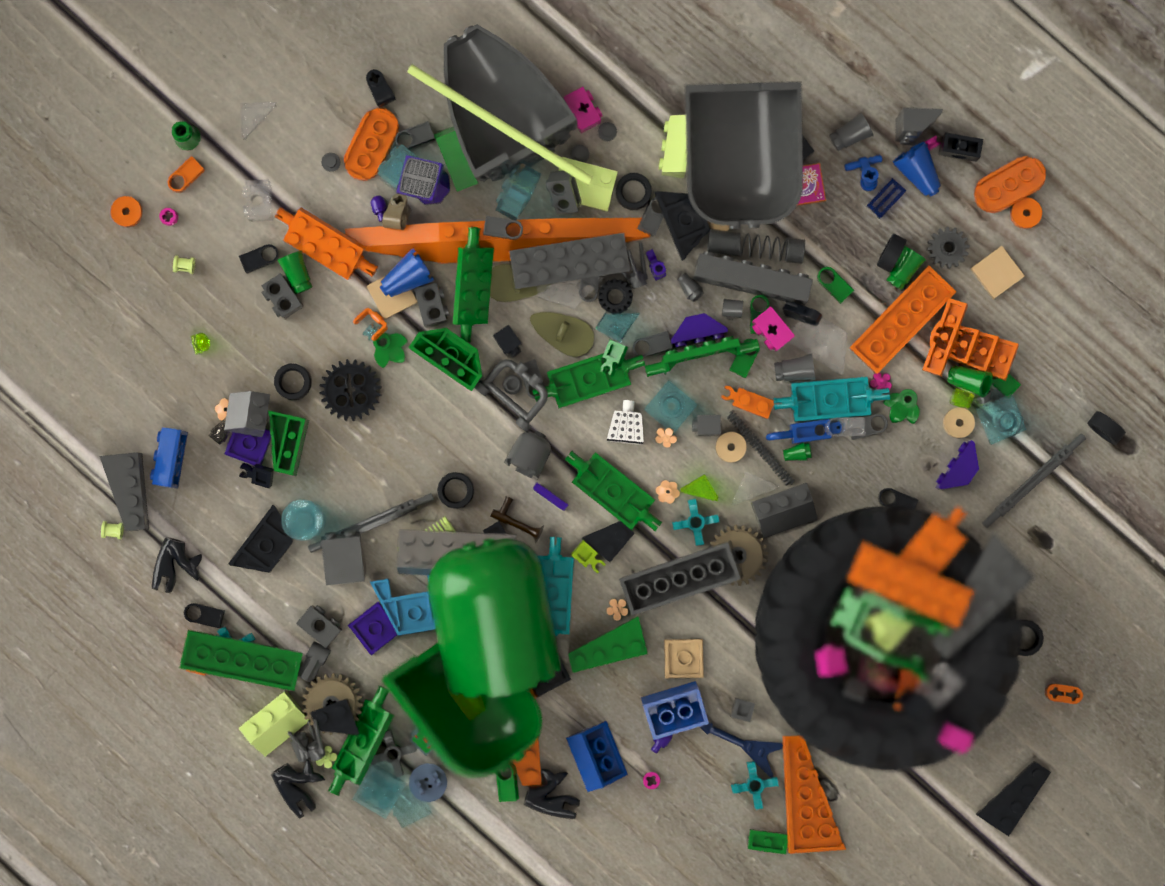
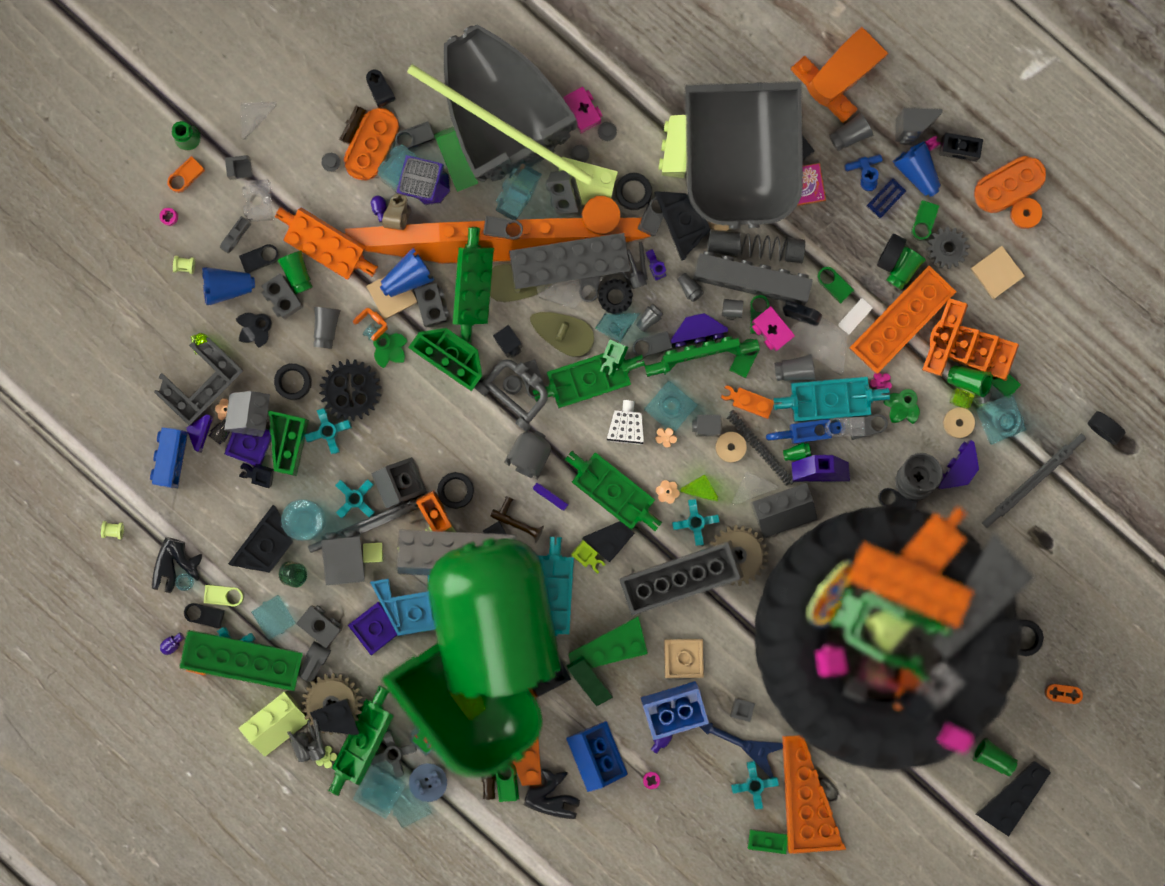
dark grey wedge [99,452,149,531] -> none
orange piece [111,196,143,227] -> none
black piece [270,759,325,819] -> none
light nougat plant [607,599,629,621] -> none
none -> dark grey wedge [154,337,244,426]
none -> dark purple cylinder [160,632,185,655]
none -> clear light blue bush [175,573,194,591]
none -> dark purple slope [186,414,213,453]
none -> blue cone [202,267,255,306]
none -> yellowish green piece [204,585,244,606]
none -> dark grey piece [220,216,251,254]
none -> dark grey panel [225,155,252,180]
none -> black plate [236,312,272,348]
none -> clear light blue piece [251,595,296,640]
none -> clear green head [279,561,307,588]
none -> teal pin [305,408,352,455]
none -> dark grey plant [313,307,341,349]
none -> teal pin [335,479,375,518]
none -> dark brown pin [339,105,366,145]
none -> yellowish green slope [363,543,383,563]
none -> dark grey slope [371,457,427,509]
none -> orange slope [416,490,452,532]
none -> dark brown pin [481,774,497,800]
none -> dark green tile [566,656,613,707]
none -> orange tile [582,196,620,234]
none -> dark grey cone [636,304,663,332]
none -> orange slope [790,27,888,123]
none -> dark purple slope [791,455,850,482]
none -> shield [809,561,853,627]
none -> white sticker [838,298,873,335]
none -> dark grey wheel [895,453,943,501]
none -> green piece [911,200,939,241]
none -> green plant [973,737,1018,776]

